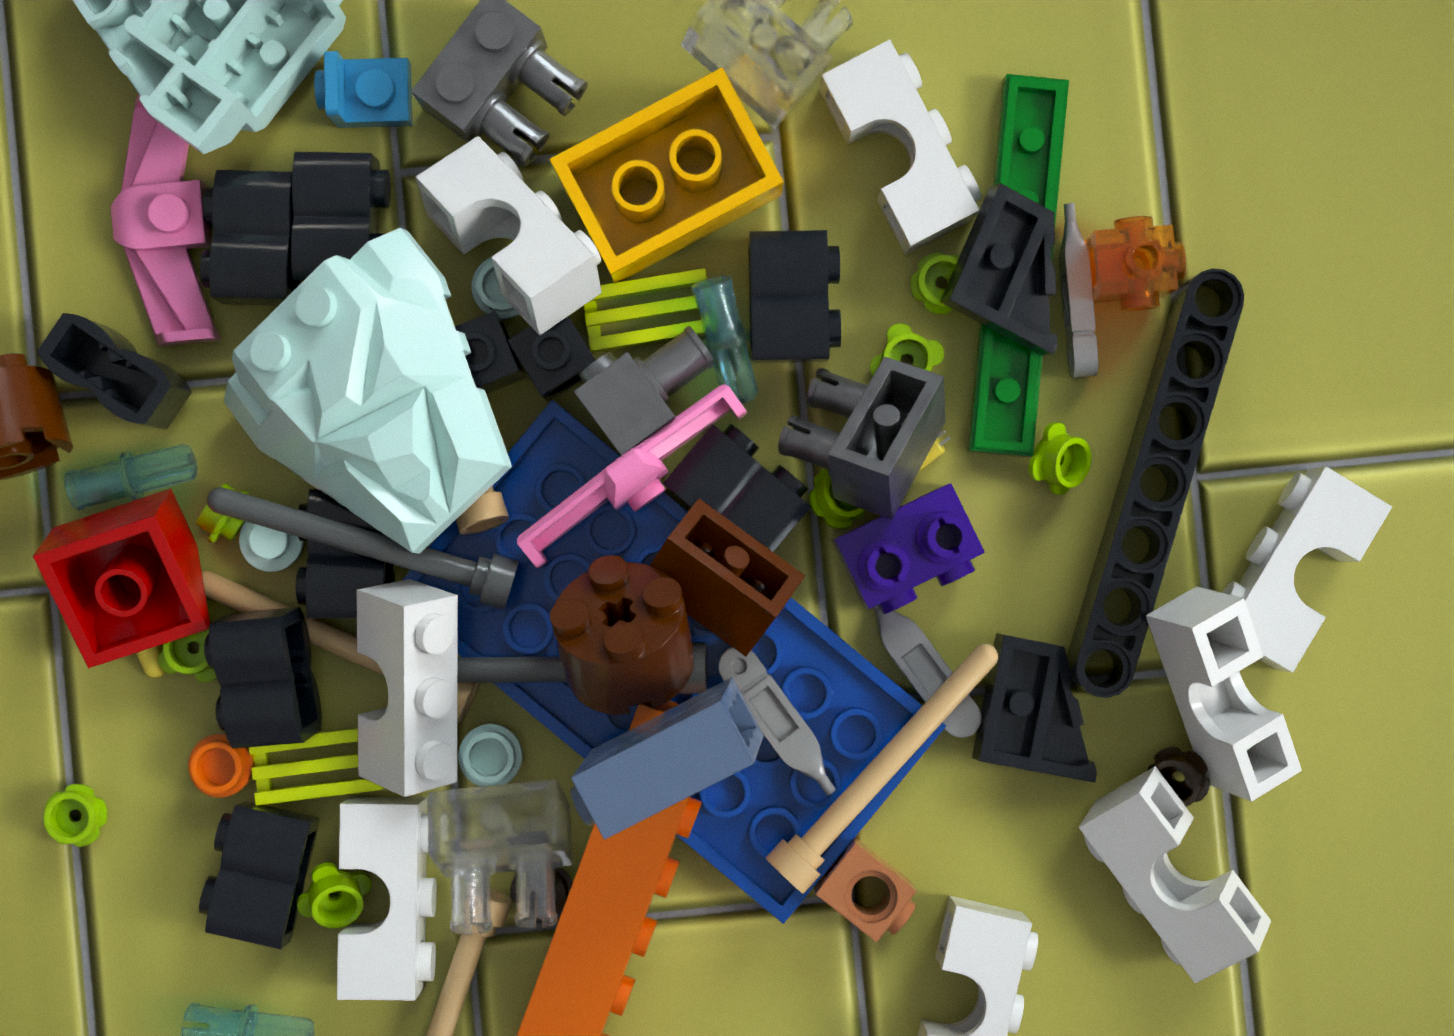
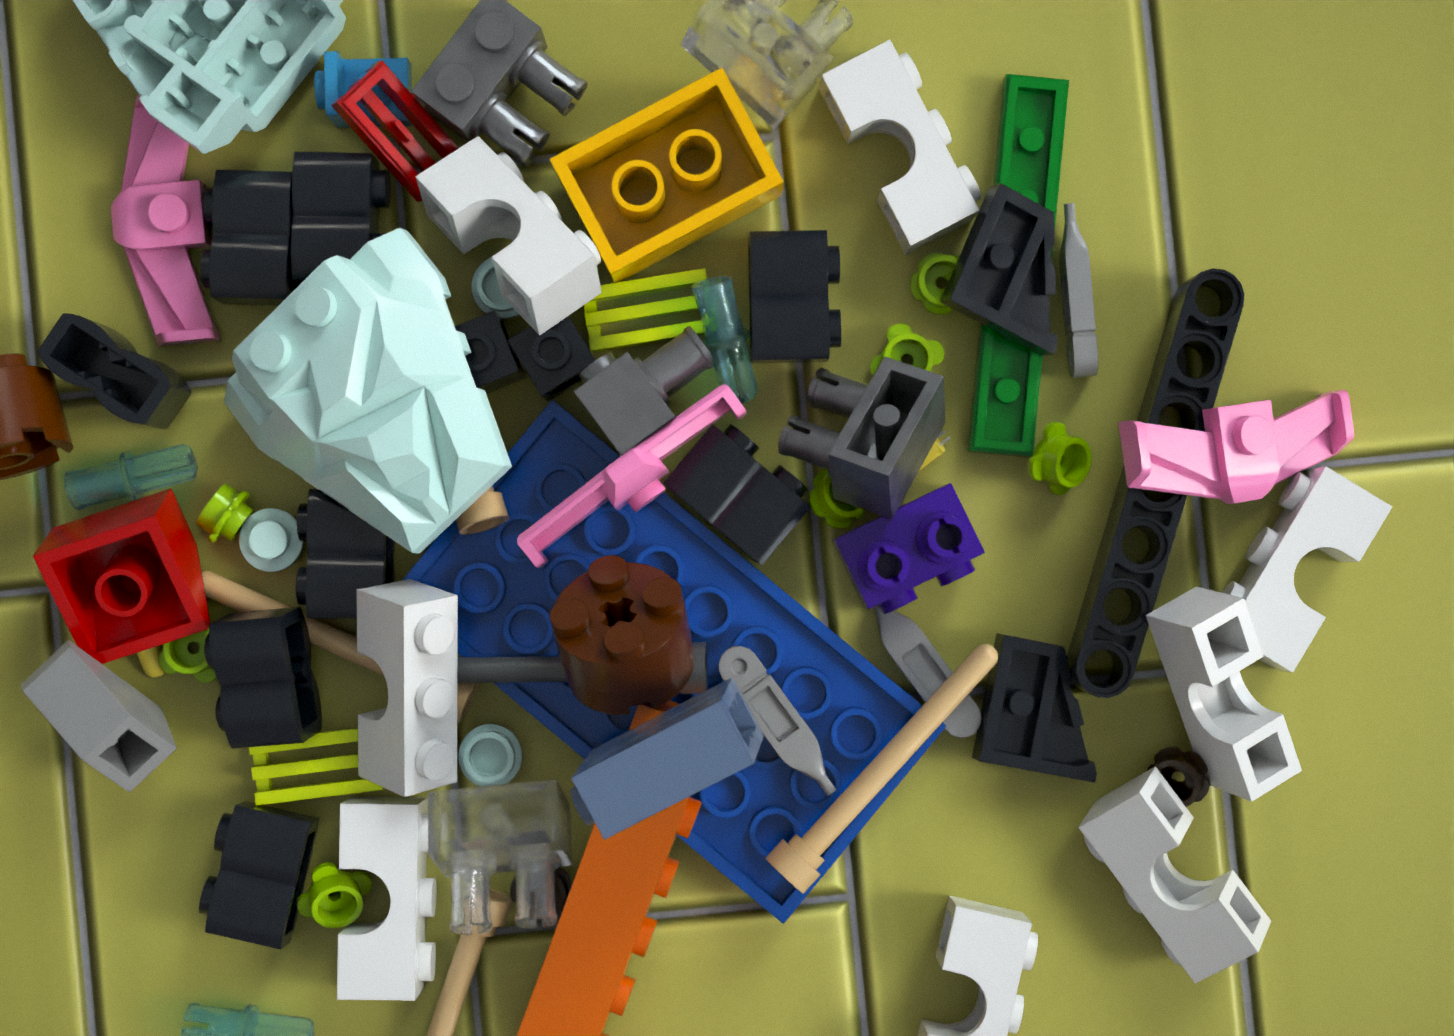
lime plate [43,784,108,847] -> none
orange plate [188,733,254,798] -> none
dark grey piece [207,487,519,610] -> none
reddish brown brick [650,499,805,657] -> none
nougat brick [814,837,917,942] -> none
clear orange brick [1084,216,1186,311] -> none
none -> light grey slope [21,640,177,793]
none -> red tile [331,60,458,202]
none -> bright pink plate [1118,390,1354,504]

